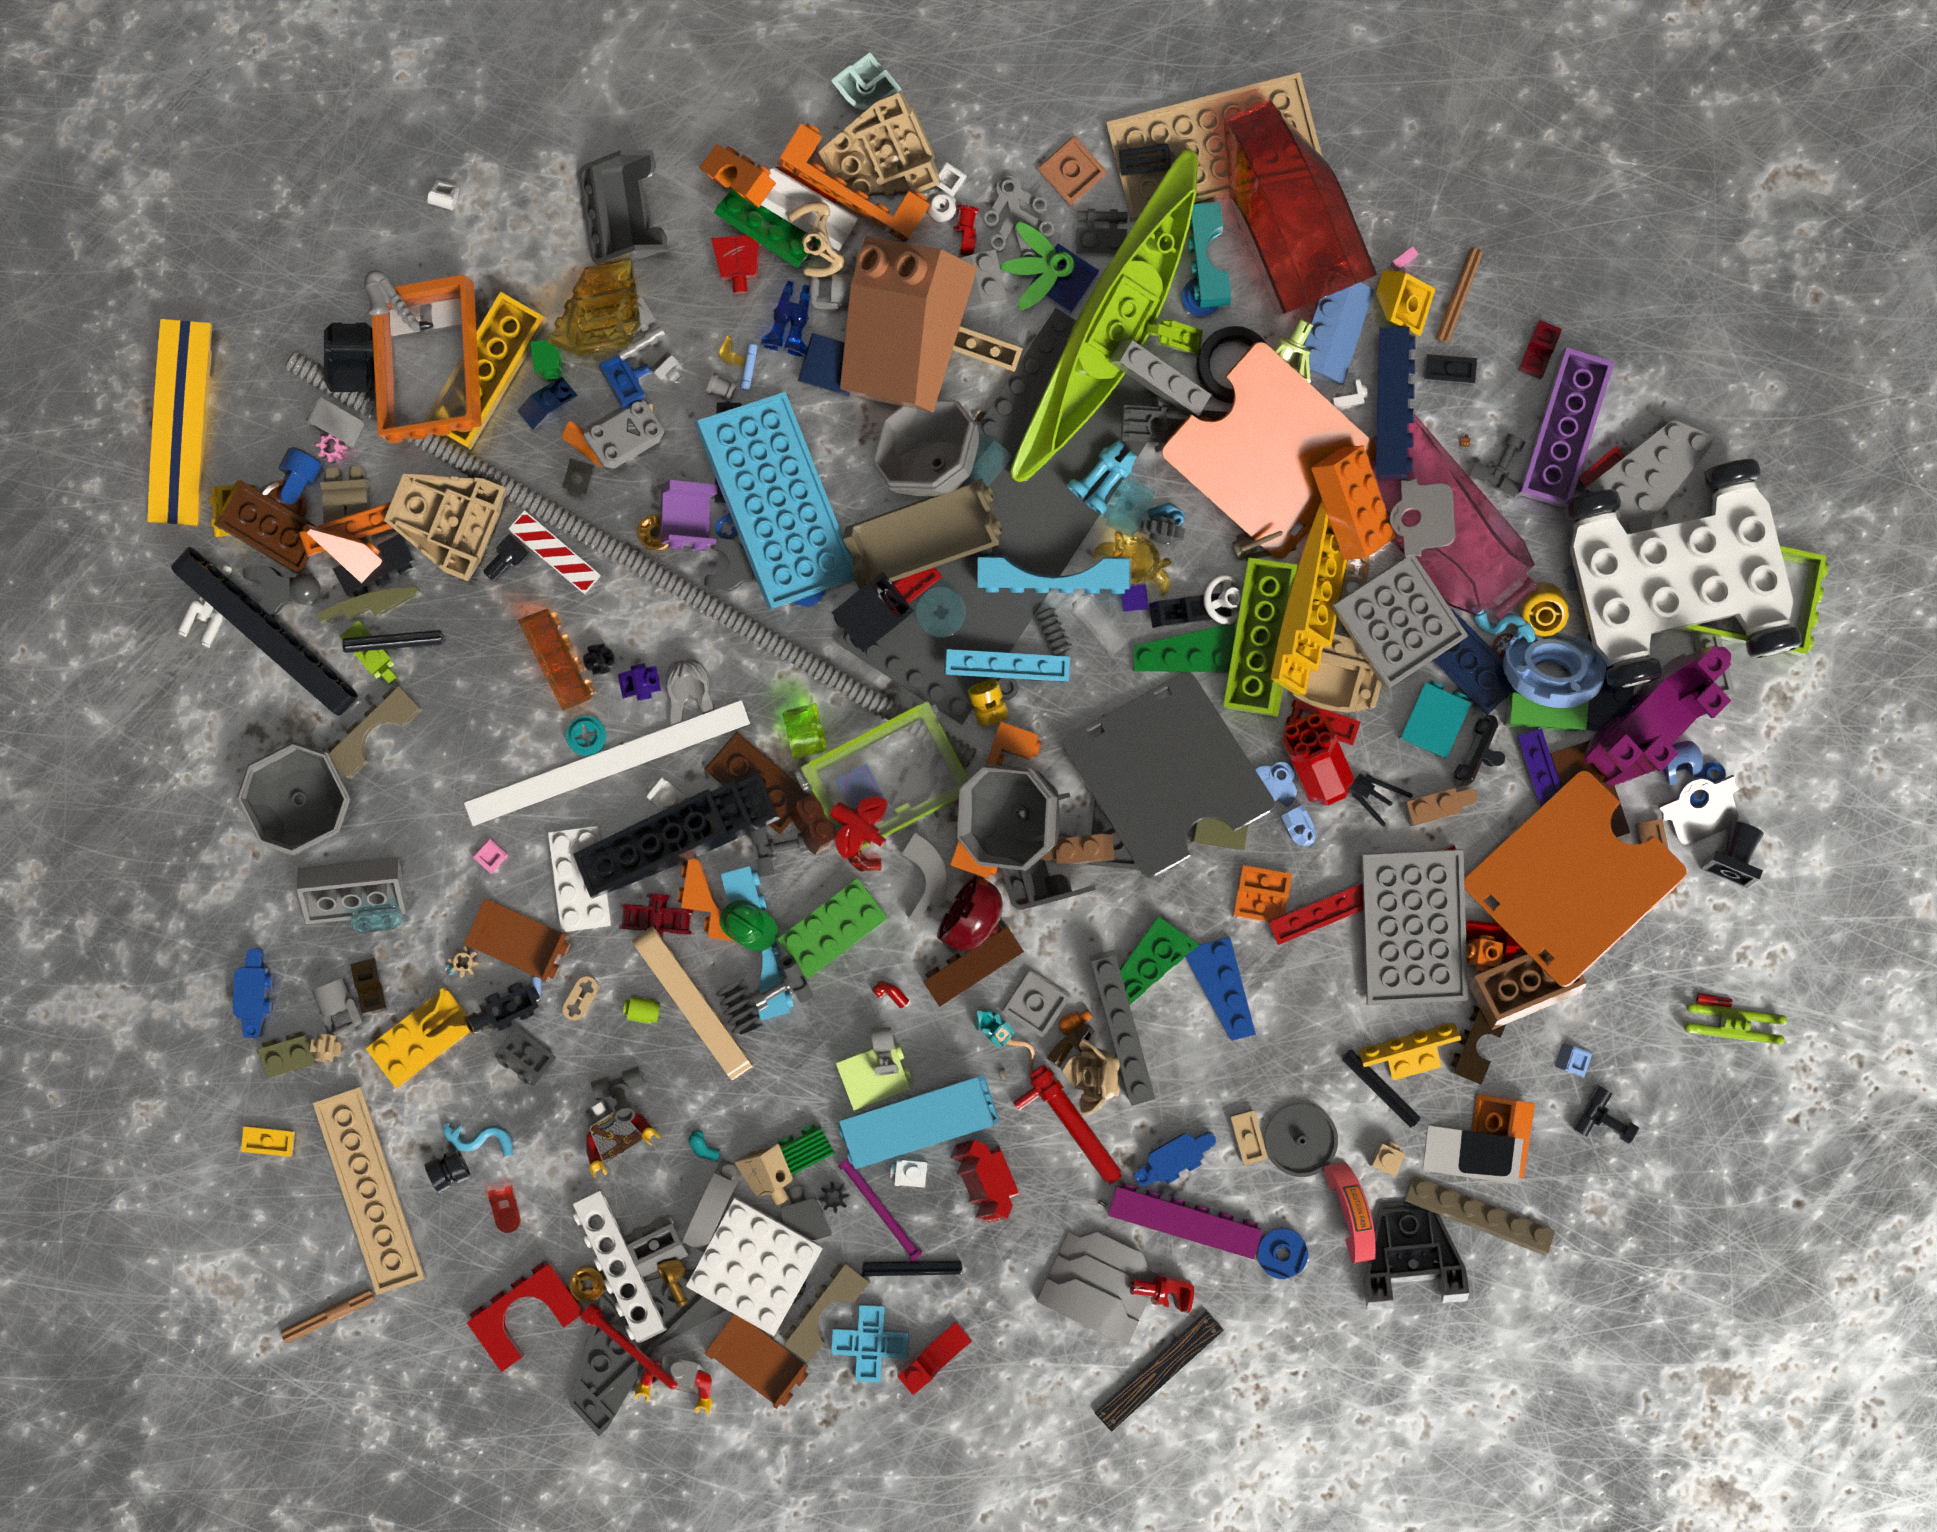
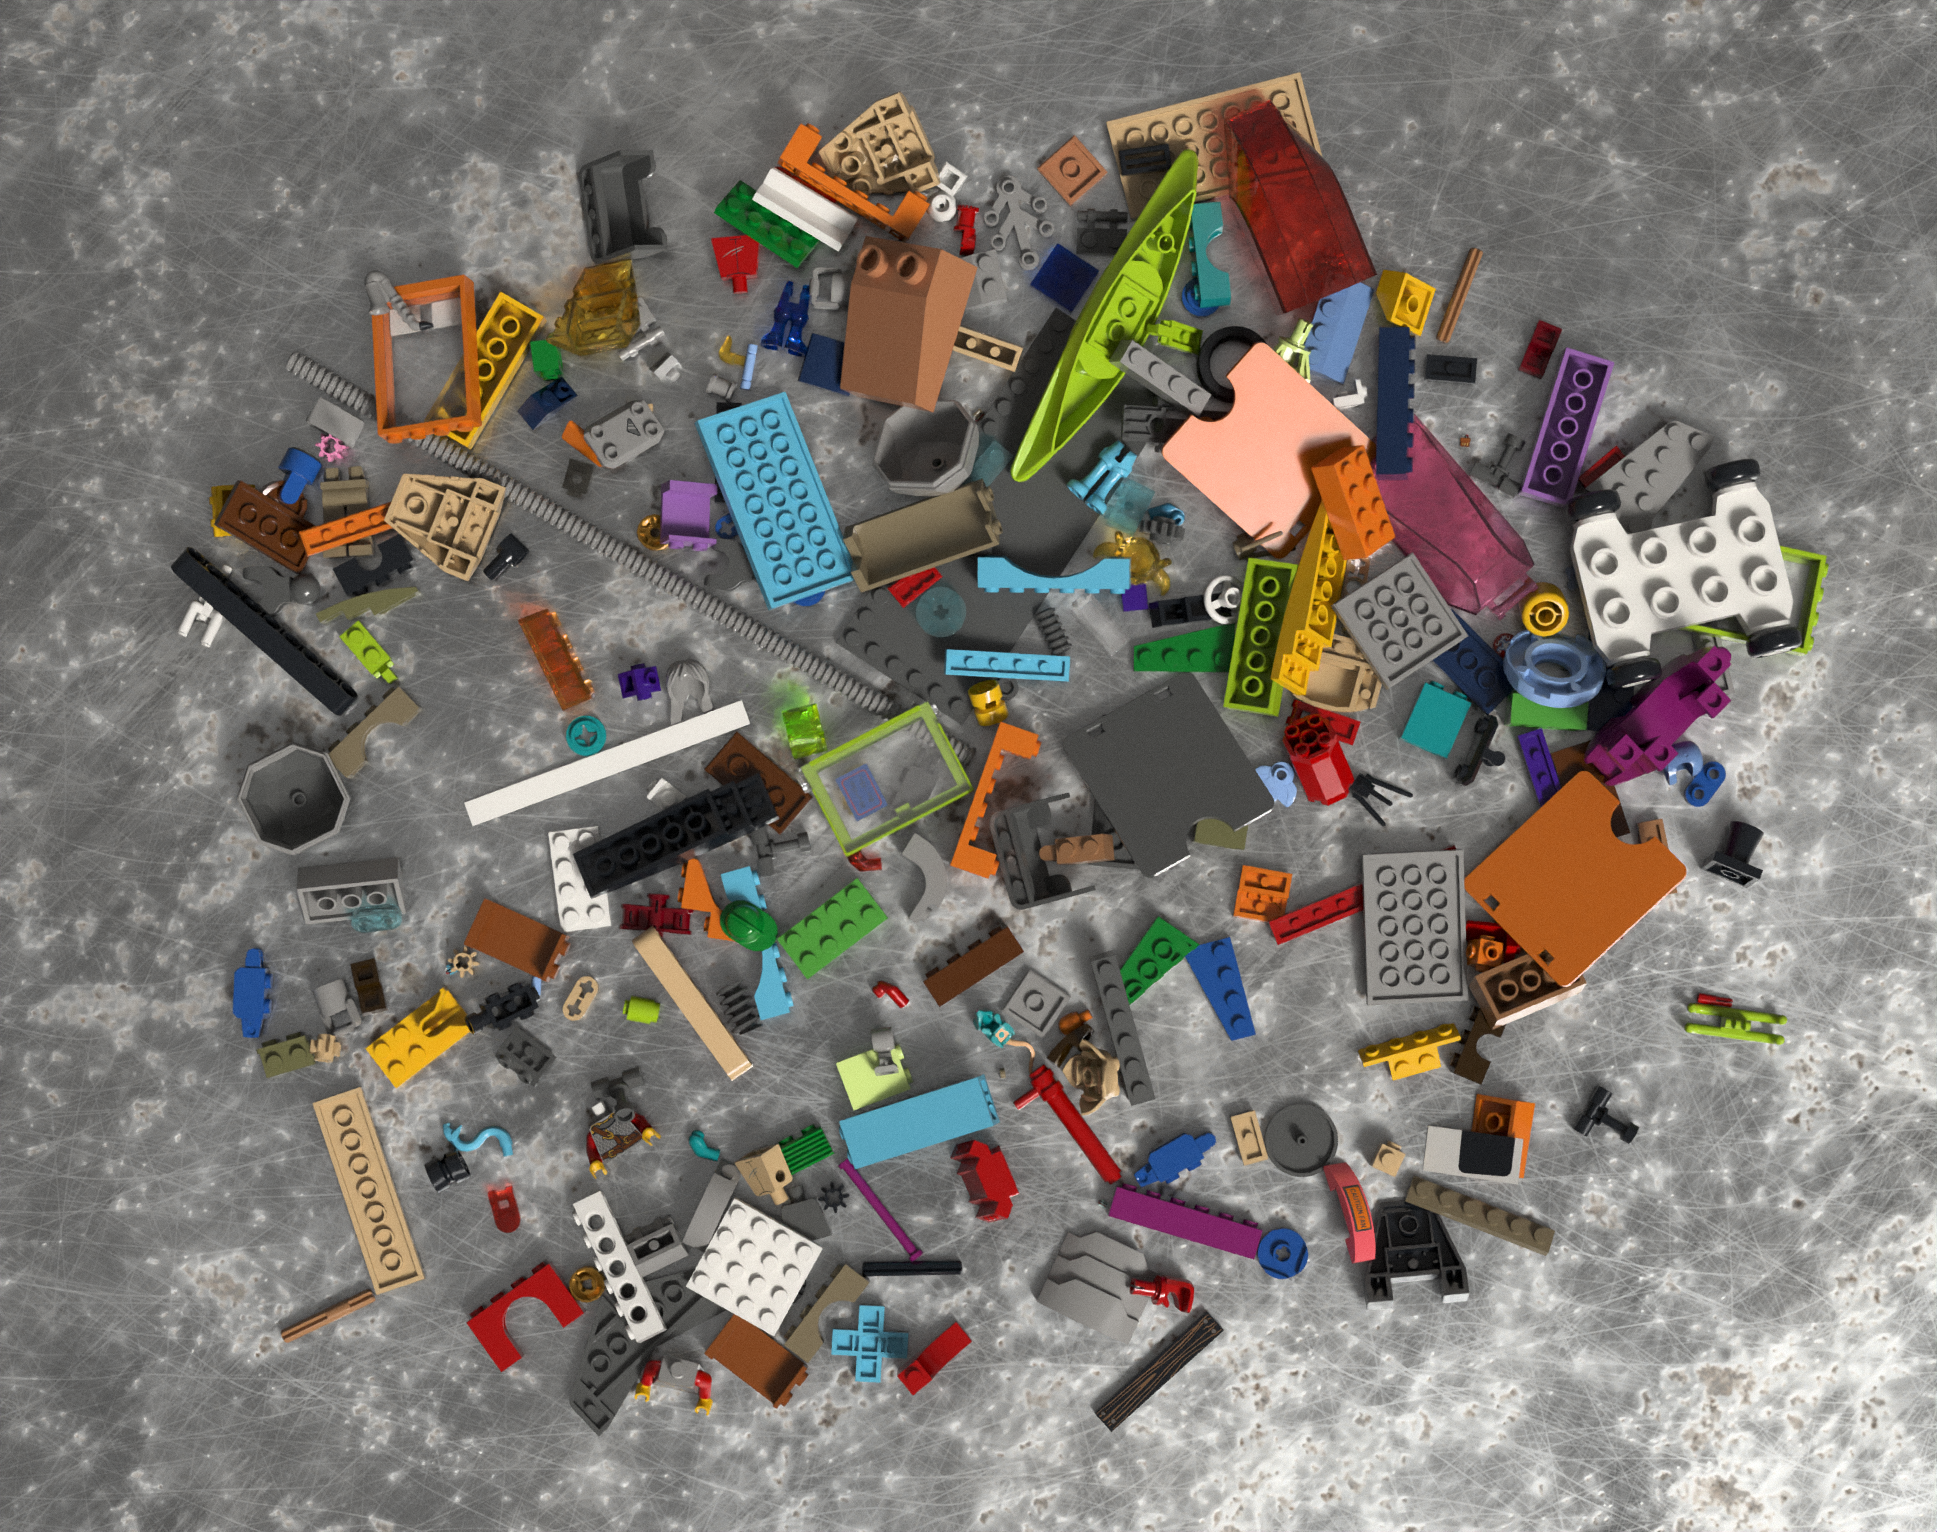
yellow slope [147,319,212,526] -> none
yellow plate [241,1126,295,1157] -> none
slope [303,524,382,583] -> none
black shield [324,322,375,392] -> none
black axle [342,630,443,653] -> none
white brick [427,180,459,210] -> none
bright pink tile [472,838,508,874] -> none
tile [508,510,601,595] -> none
red piece [580,1303,678,1390] -> none
black gear [583,643,614,675] -> none
blue plate [599,355,651,408] -> none
pearl gold bar [657,1259,689,1307] -> none
orange arch [699,144,776,208] -> none
dark grey bar [750,955,813,1012] -> none
tan piece [788,202,844,277] -> none
copper brick [791,795,836,855] -> none
red plant [829,797,887,859] -> none
light aqua brick [831,52,901,110] -> none
black brick [831,572,914,652] -> none
white bracket [890,1159,927,1188] -> none
dark red cylinder [937,875,1003,951] -> none
dark grey rock [957,764,1061,871] -> none
bright green plant [1000,221,1074,310] -> none
light blue rock [1280,804,1316,846] -> none
black axle [1342,1049,1420,1128] -> none
bright pink tile [1390,246,1419,271] -> none
light grey piece [1390,478,1456,558] -> none
medium nougat brick [1404,788,1478,826] -> none
medium azure animal [1472,603,1535,643] -> none
light blue slope [1555,1043,1592,1077] -> none
piece [1658,775,1739,845] -> none

